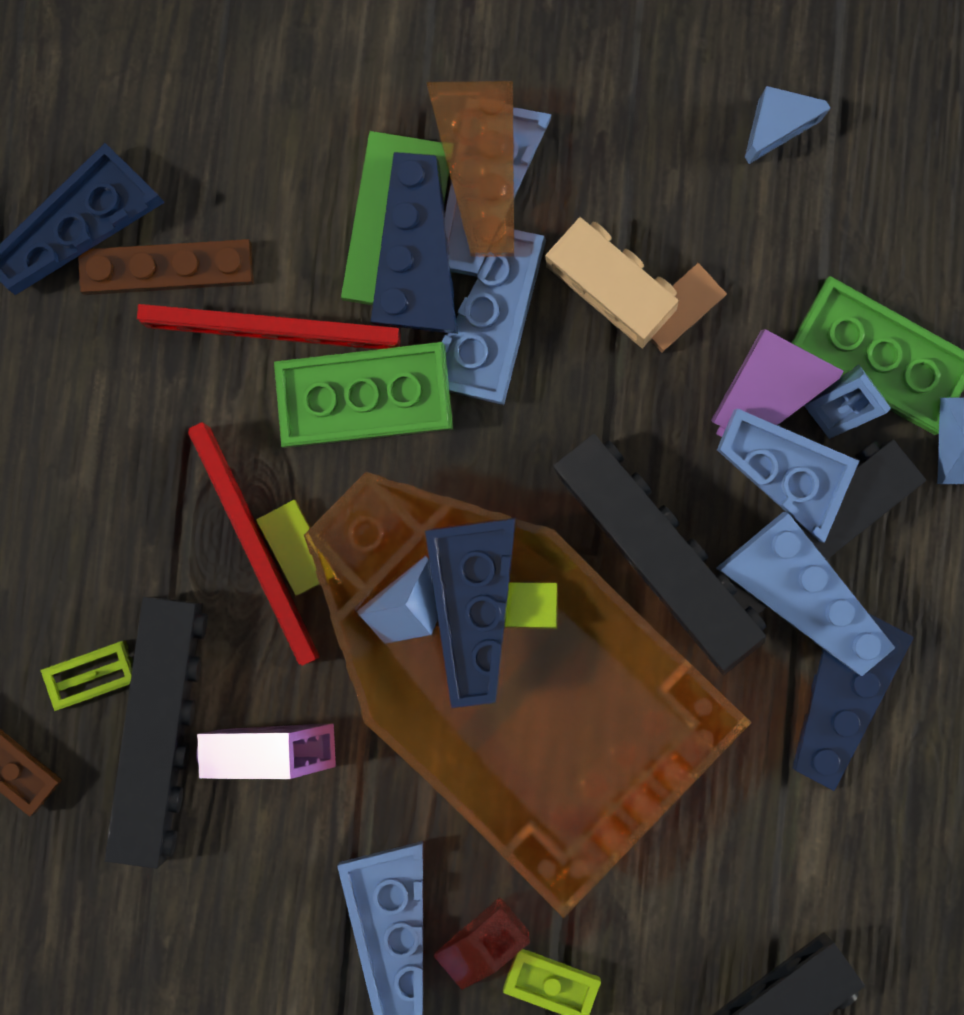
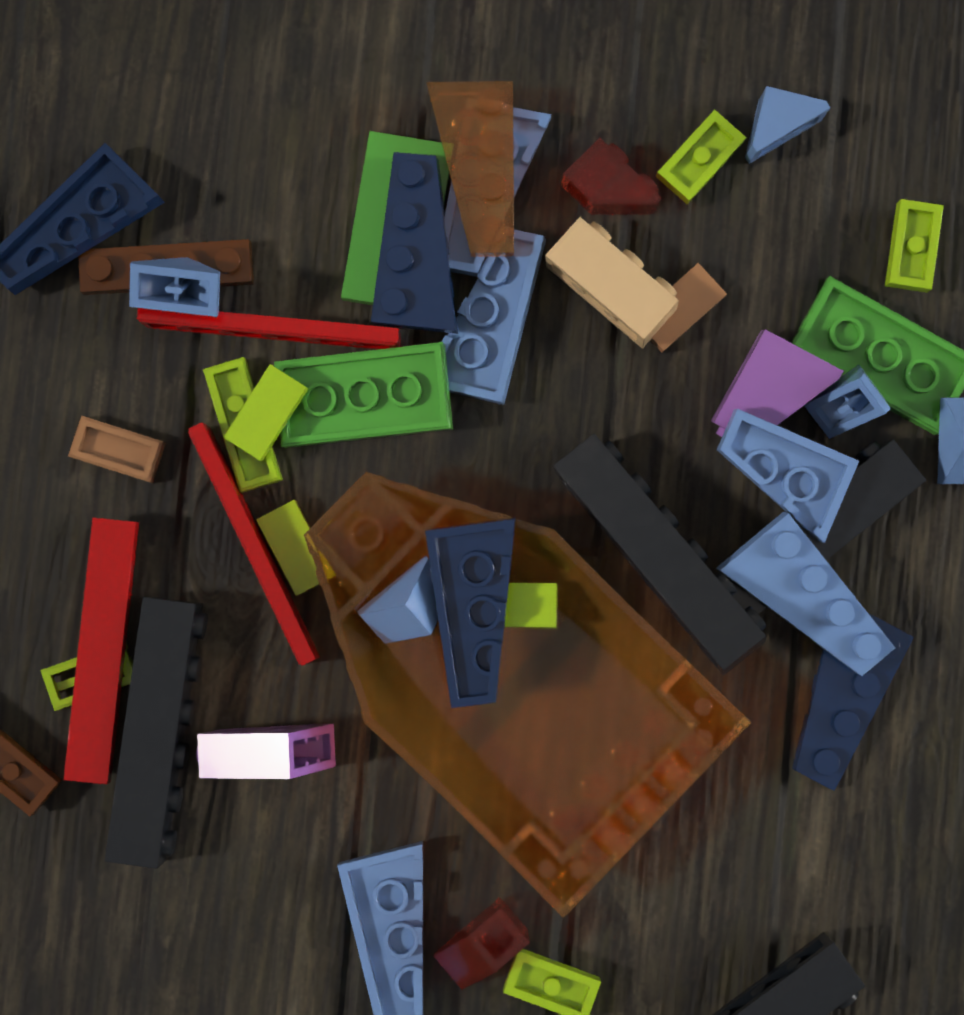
none -> red tile [63,518,139,784]
none -> medium nougat tile [68,416,166,483]
none -> medium blue slope [129,257,220,317]
none -> lime tile [203,357,283,493]
none -> lime tile [223,364,309,461]
none -> clear red slope [561,138,661,215]
none -> lime plate [656,109,747,204]
none -> lime plate [885,199,944,293]

